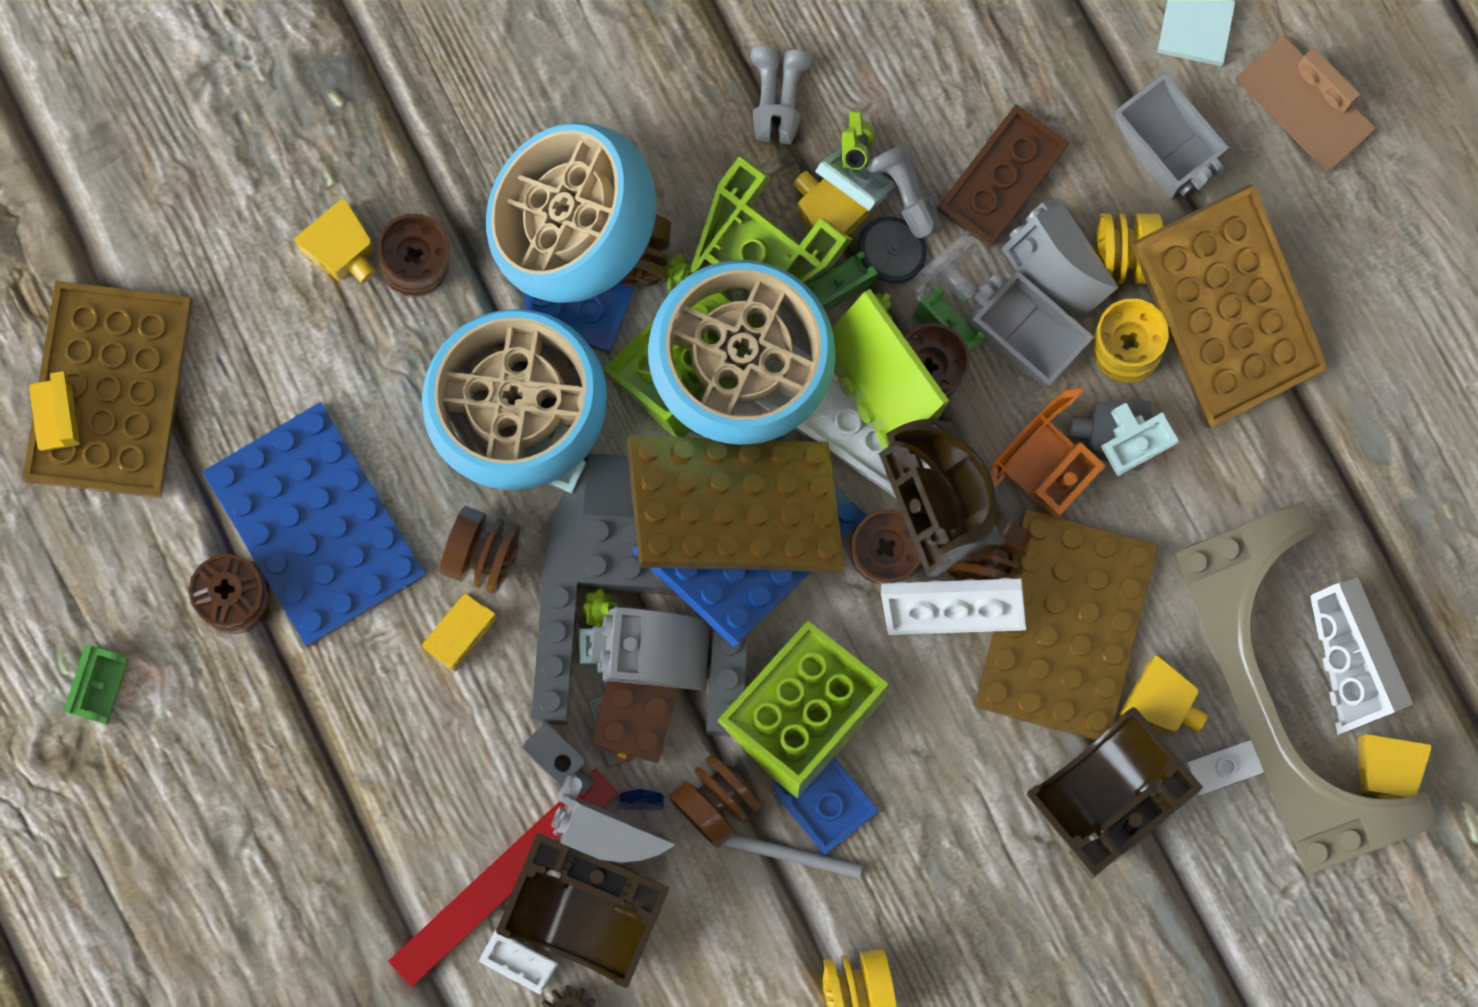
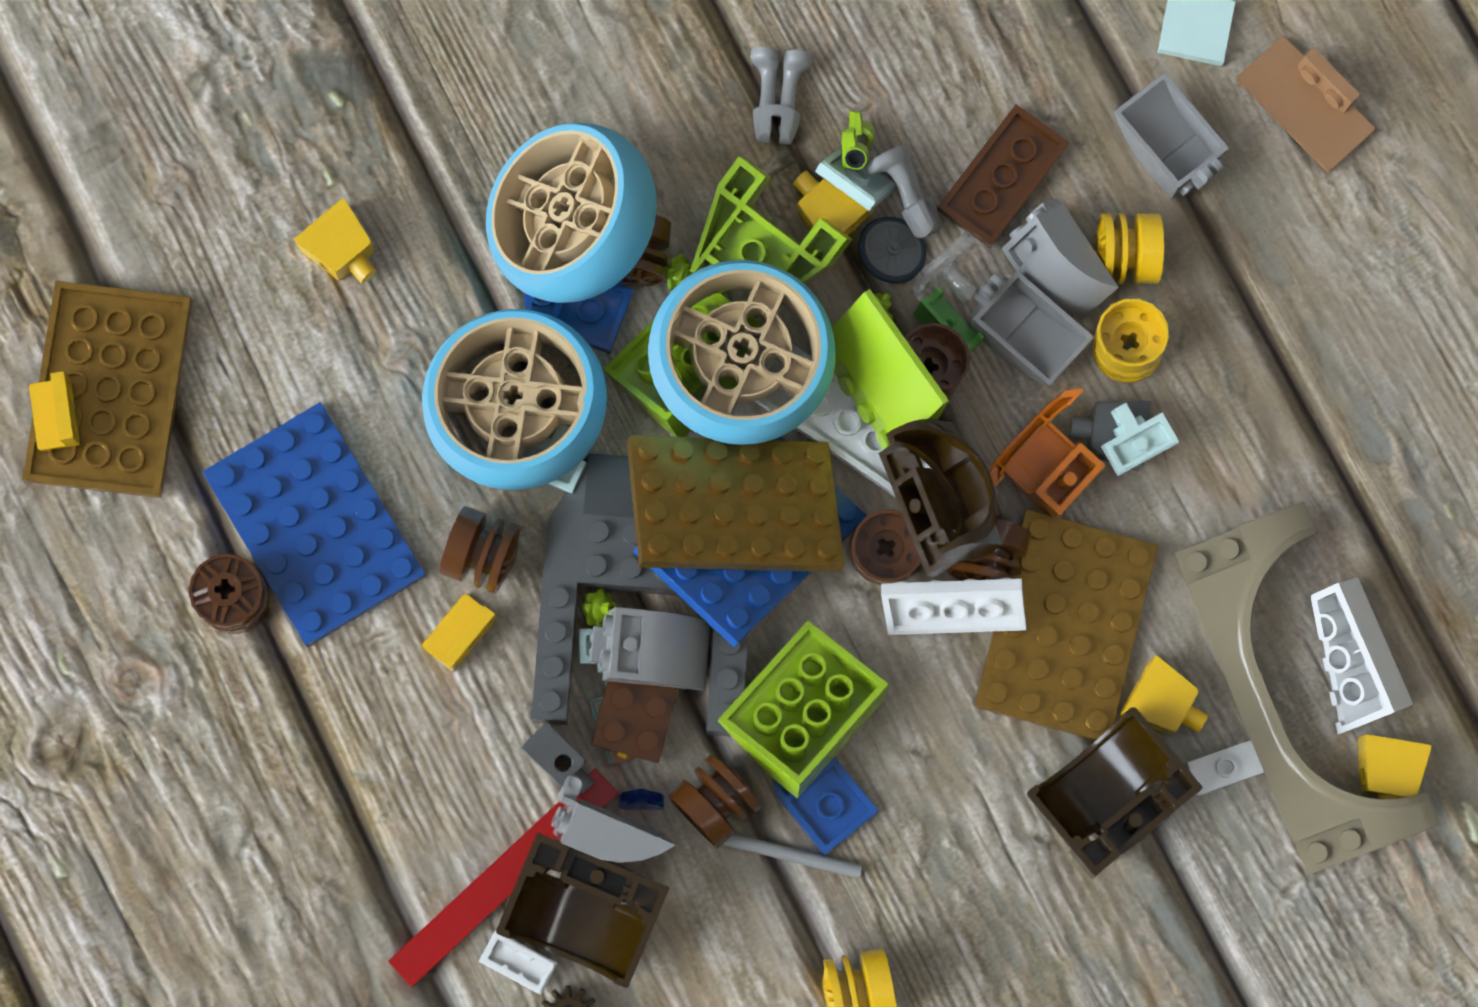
bright green hinge [64,644,129,725] -> none
reddish brown wheel [378,213,450,297] -> none
bright green hinge [805,251,878,312] -> none
pearl gold plate [1130,184,1328,428] -> none

